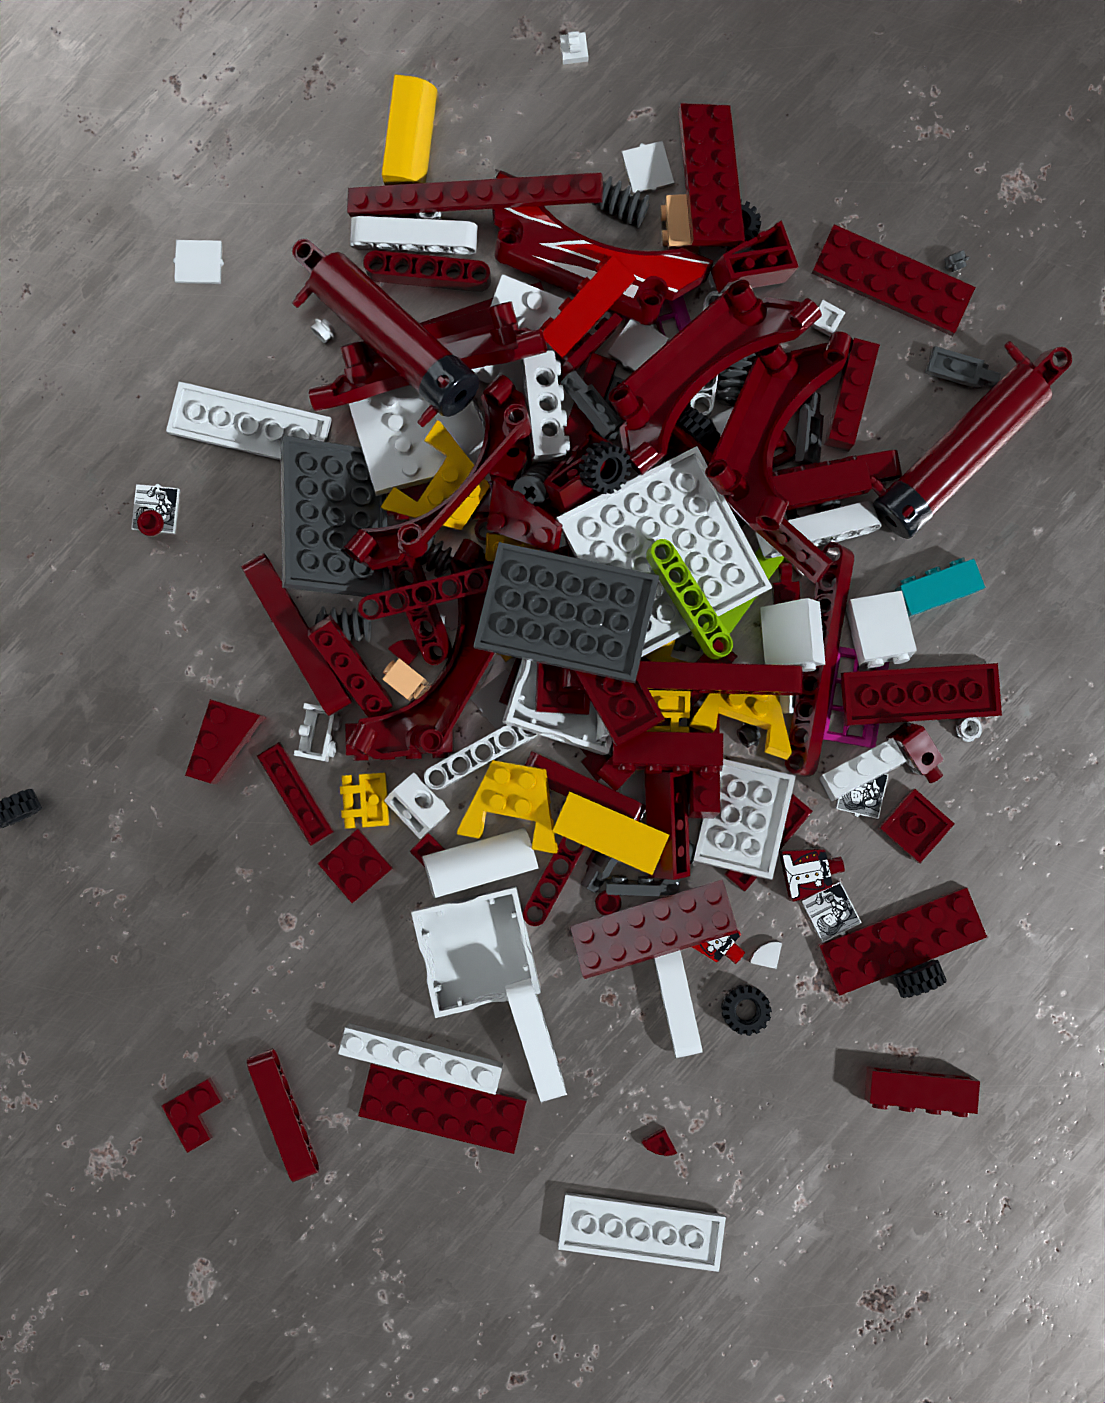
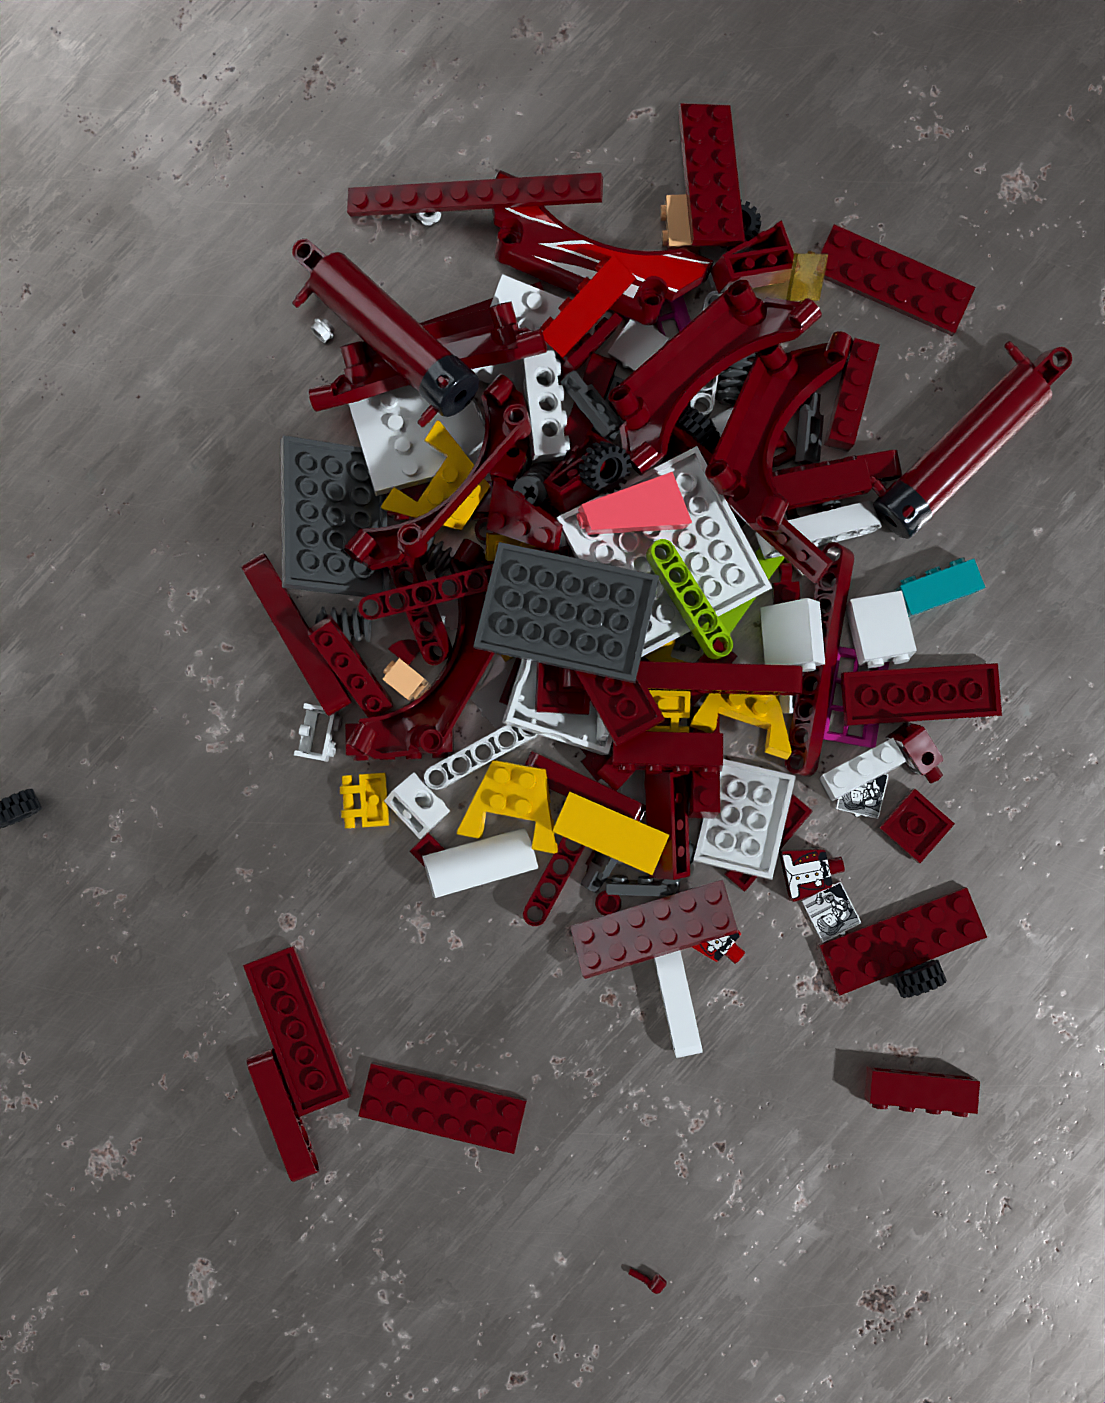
piece [131,484,180,534] -> none
dark red plate [137,510,164,536] -> none
dark red plate [161,1077,223,1153] -> none
white plate [166,381,332,460] -> none
white piece [173,240,224,284] -> none
dark red wedge [185,699,266,784] -> none
dark red tile [257,742,334,846] -> none
dark red plate [317,828,393,903] -> none
white brick [338,1023,503,1095] -> none
white beam [350,216,478,255] -> none
dark red beam [363,250,491,292] -> none
yellow brick [382,74,437,185] -> none
white tile [411,886,541,1018] -> none
white beam [505,977,567,1102] -> none
white plate [558,1192,726,1272] -> none
white tile [560,31,589,65] -> none
dark grey piece [592,176,650,228] -> none
white piece [622,141,674,194] -> none
dark red tile [641,1128,677,1156] -> none
black tyre [721,984,772,1036] -> none
dark grey plate [737,723,761,748] -> none
white tile [749,941,782,969] -> none
white plate [811,300,845,337] -> none
dark grey hinge [925,346,1001,388] -> none
dark grey plate [944,250,970,272] -> none
white plate [956,718,982,742] -> none
none -> dark red plate [243,945,351,1117]
none -> coral slope [576,472,692,535]
none -> dark red hand [628,1268,667,1294]
none -> clear yellow piece [786,251,828,302]

